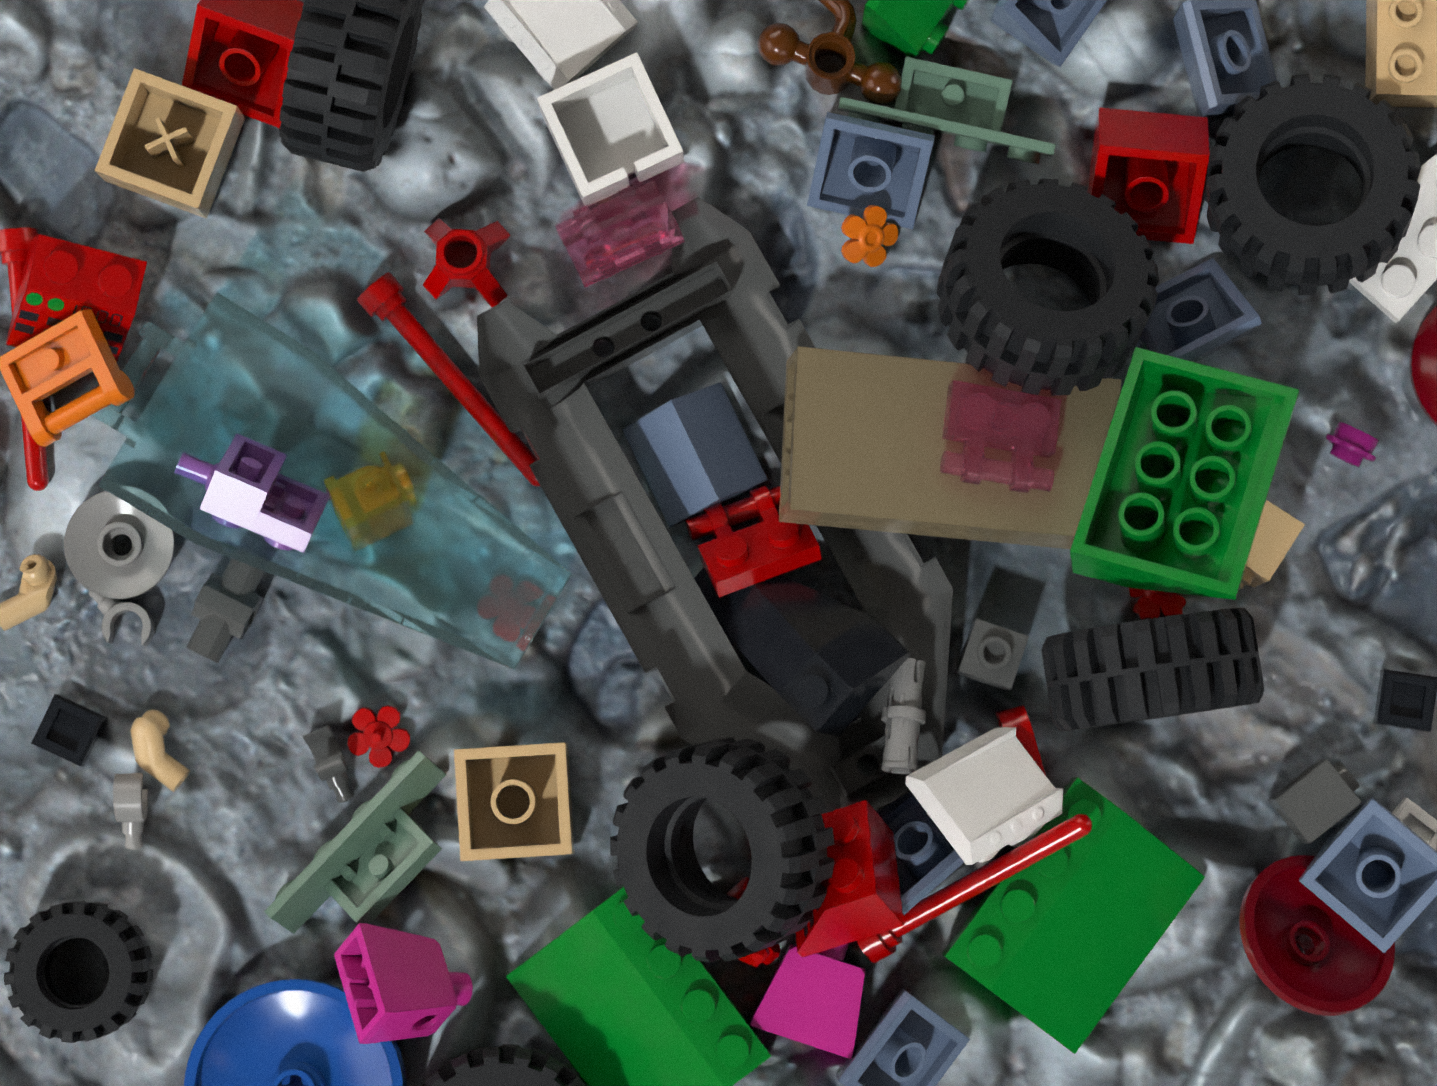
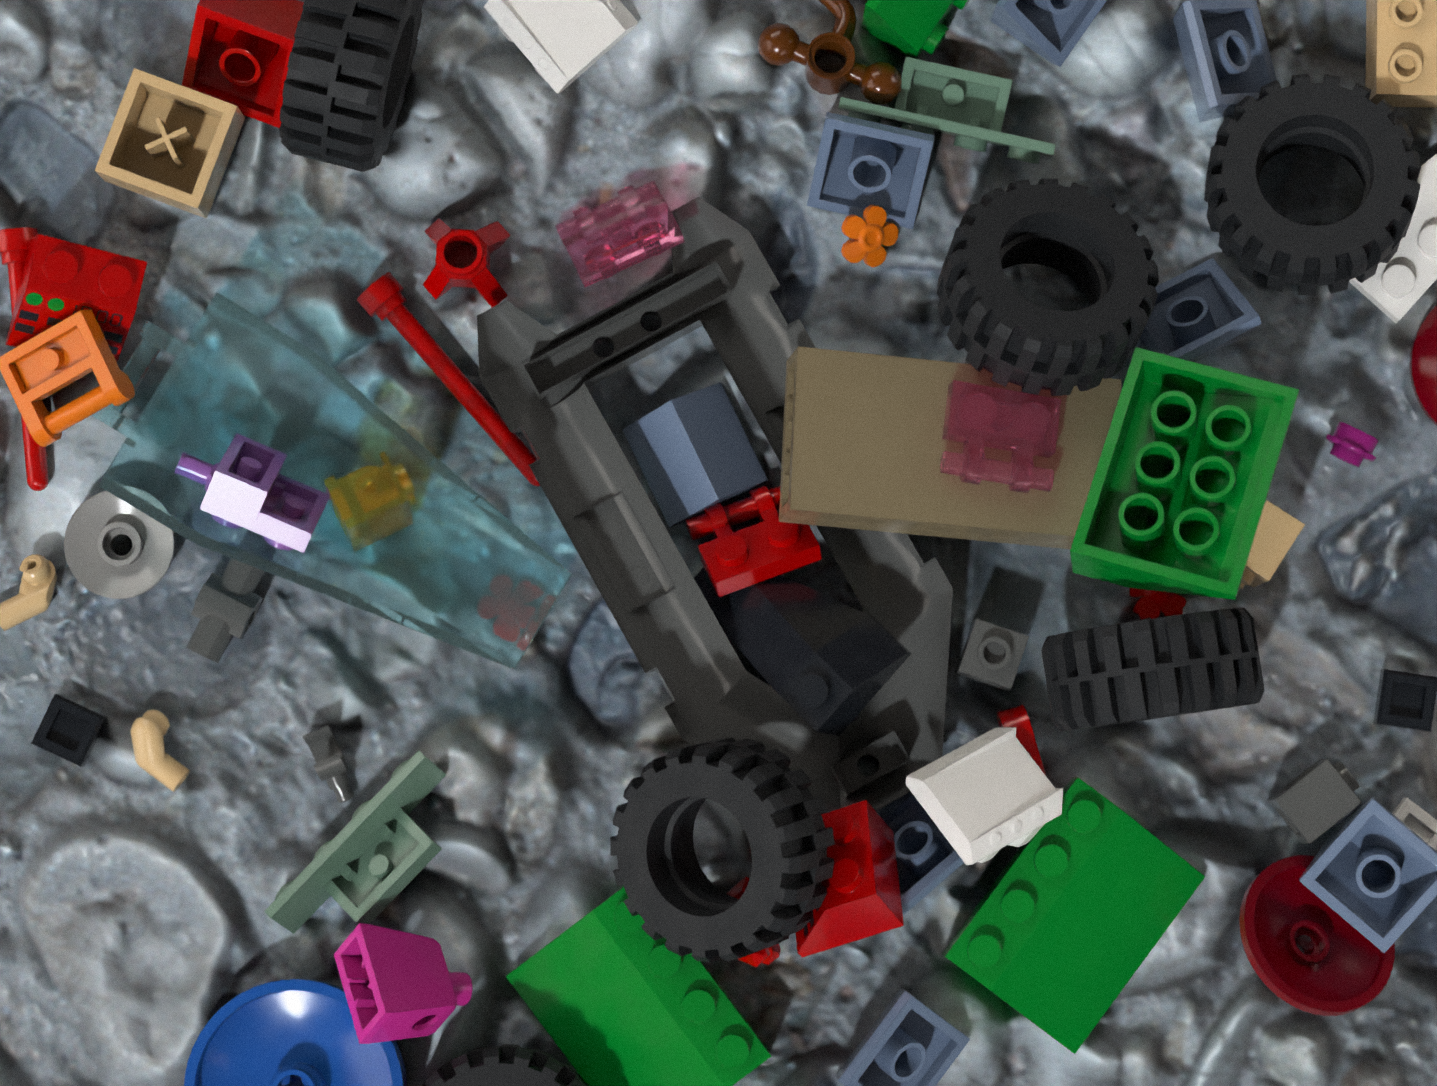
black tyre [4,901,153,1043] -> none
light grey piece [89,591,155,647] -> none
light grey piece [113,773,148,850] -> none
red plant [347,705,411,768] -> none
tan brick [454,742,575,861] -> none
white piece [537,52,684,208] -> none
dark pink torso [750,943,865,1059] -> none
red piece [857,814,1092,963] -> none
light grey pin [881,658,926,774] -> none
red slope [1088,107,1210,244] -> none

